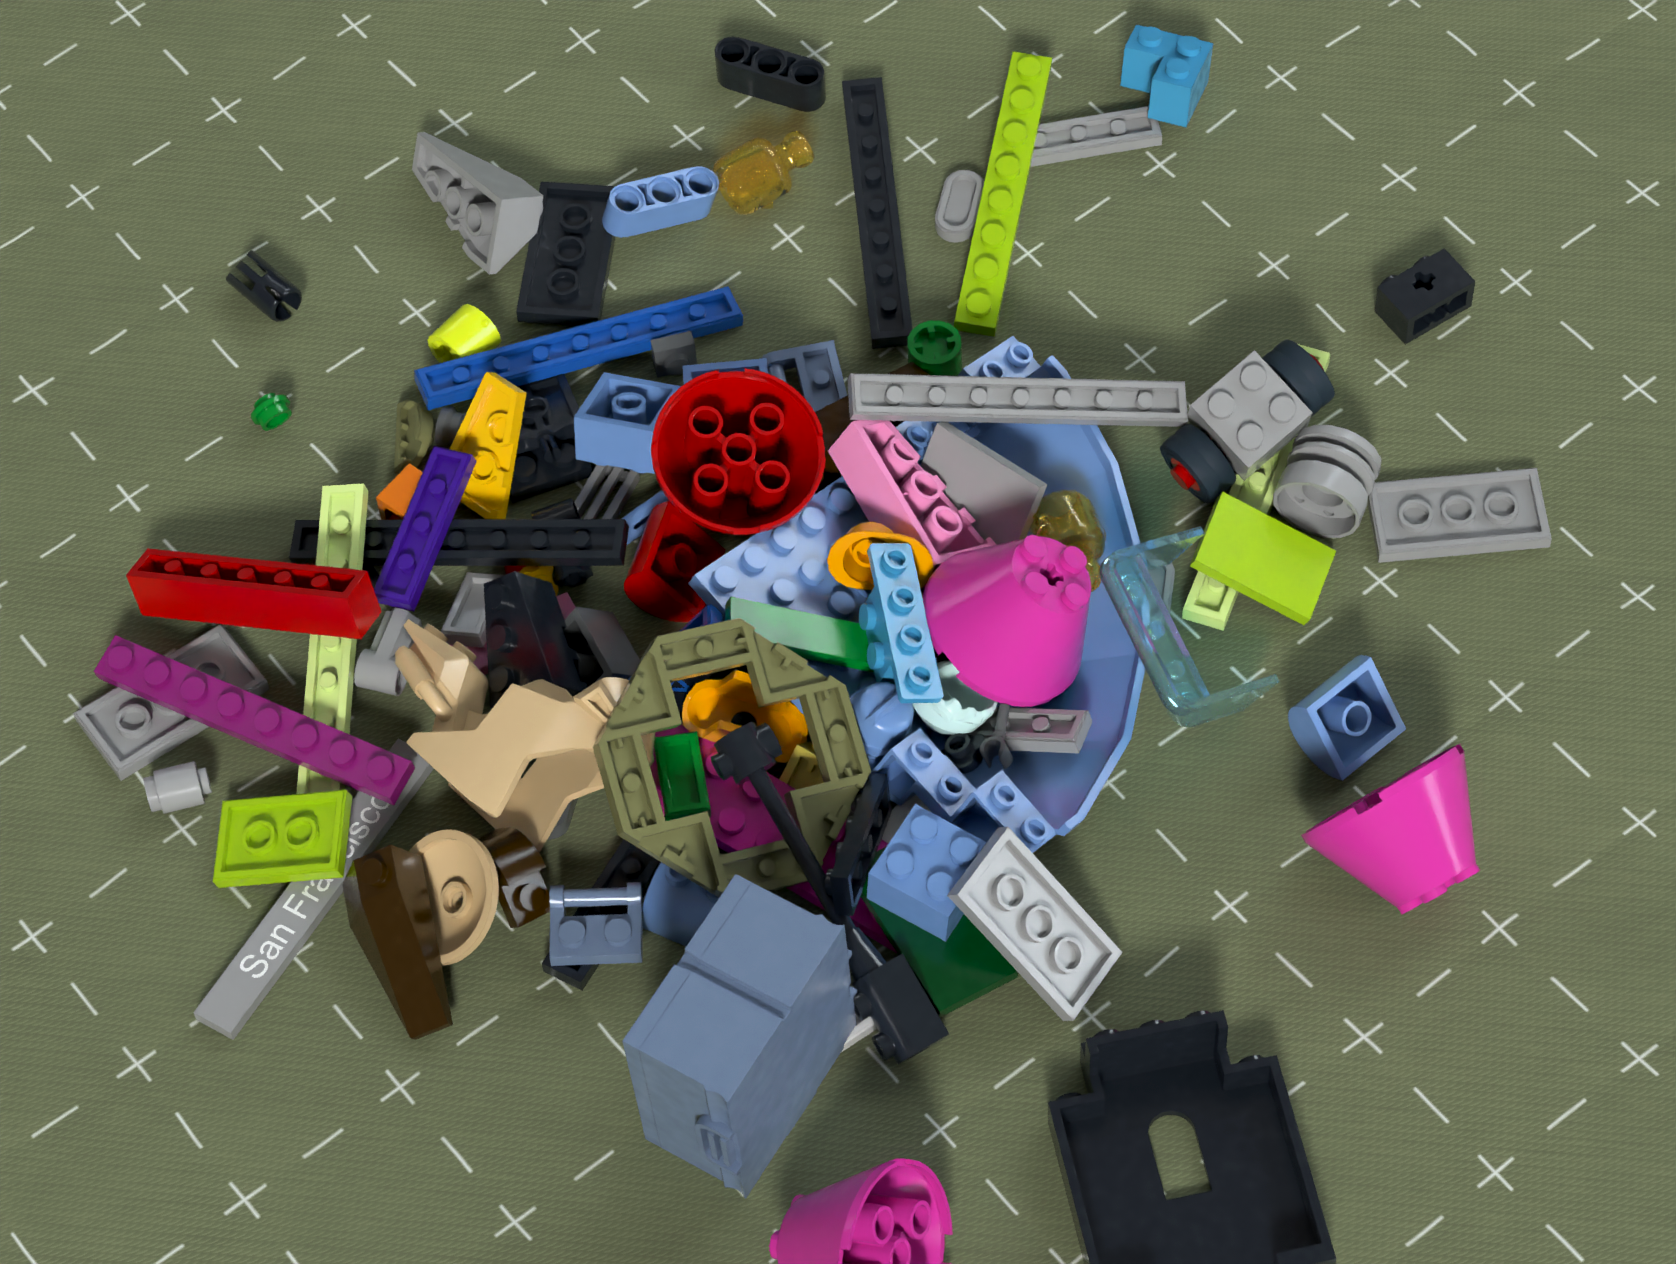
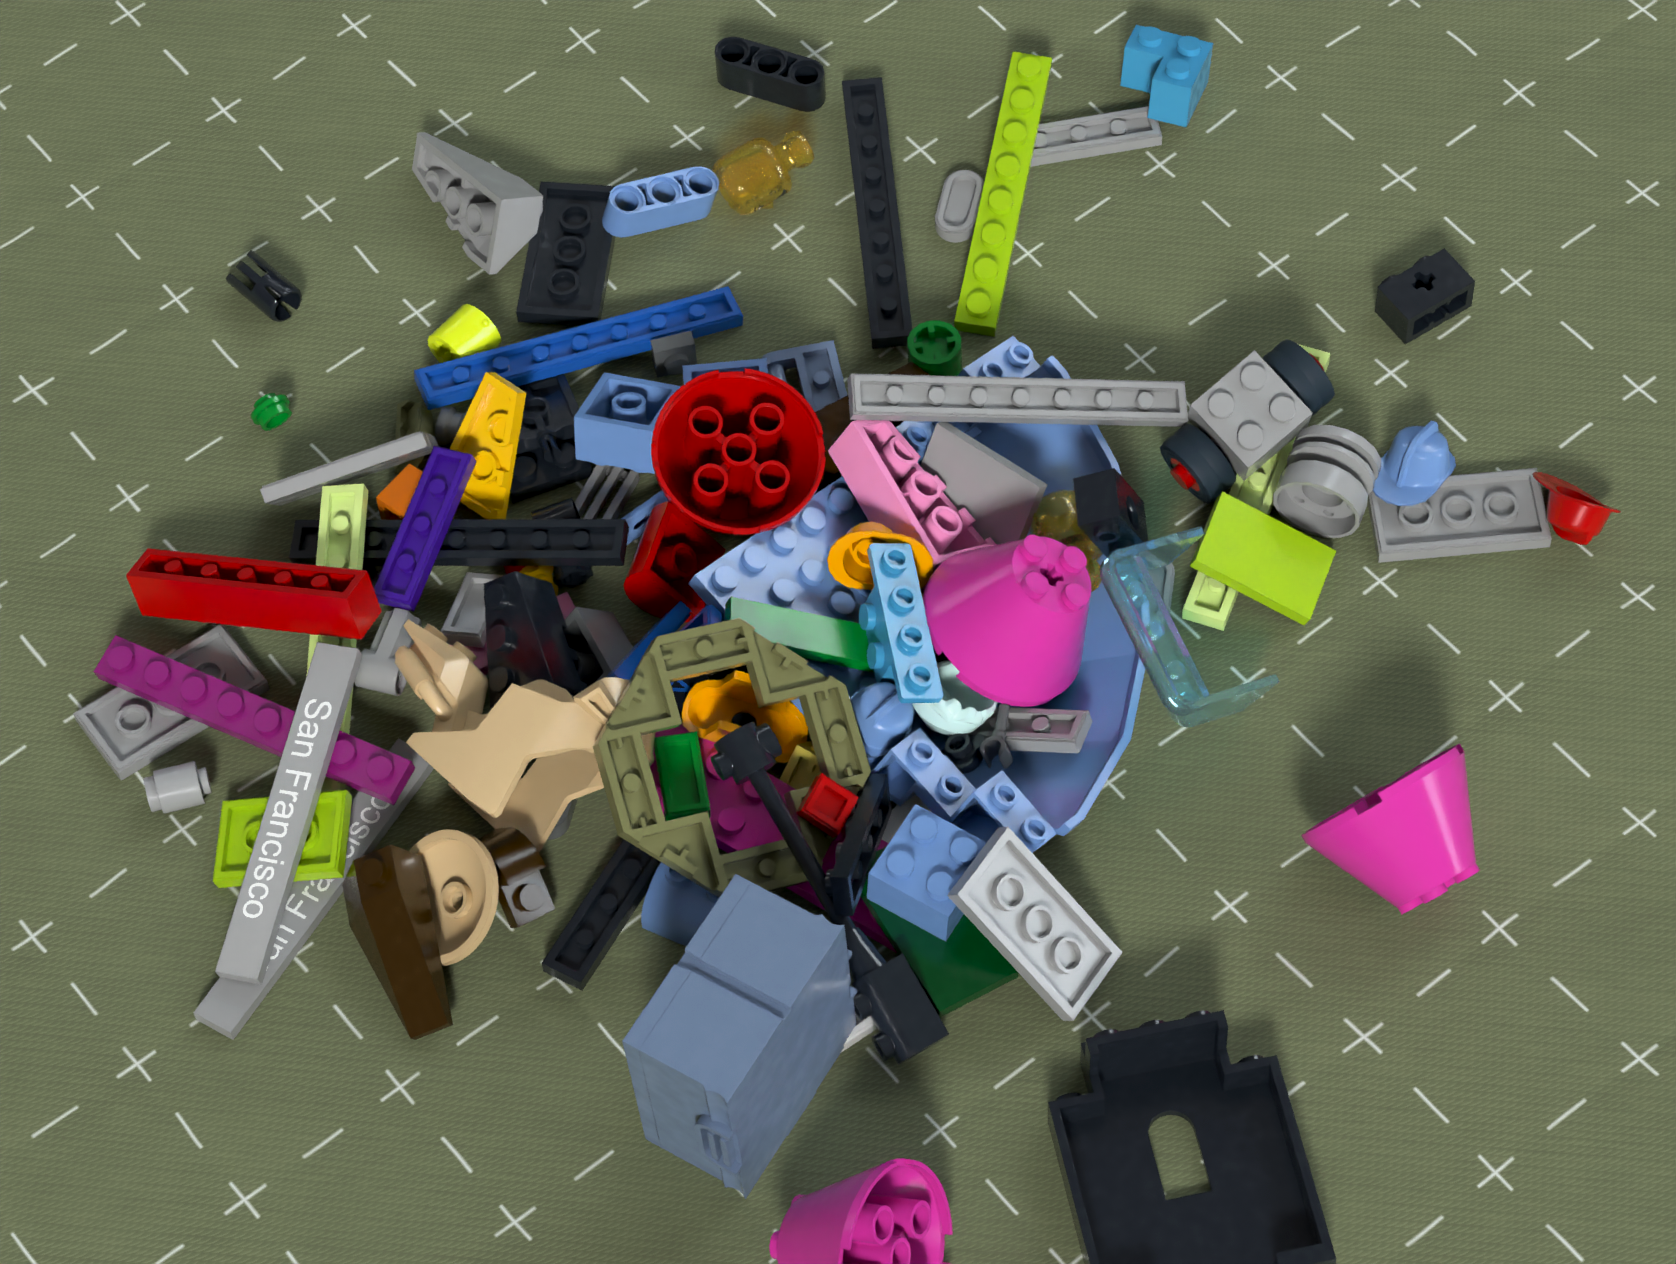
sand blue plate [549,882,643,966] -> none
medium blue brick [1288,655,1406,781] -> none
none -> light grey tile [215,642,362,985]
none -> light grey tile [260,431,438,506]
none -> blue tile [606,601,691,680]
none -> red tile [796,773,859,838]
none -> black brick [1073,468,1149,559]
none -> medium blue piece [1373,420,1456,506]
none -> red piece [1532,472,1621,546]

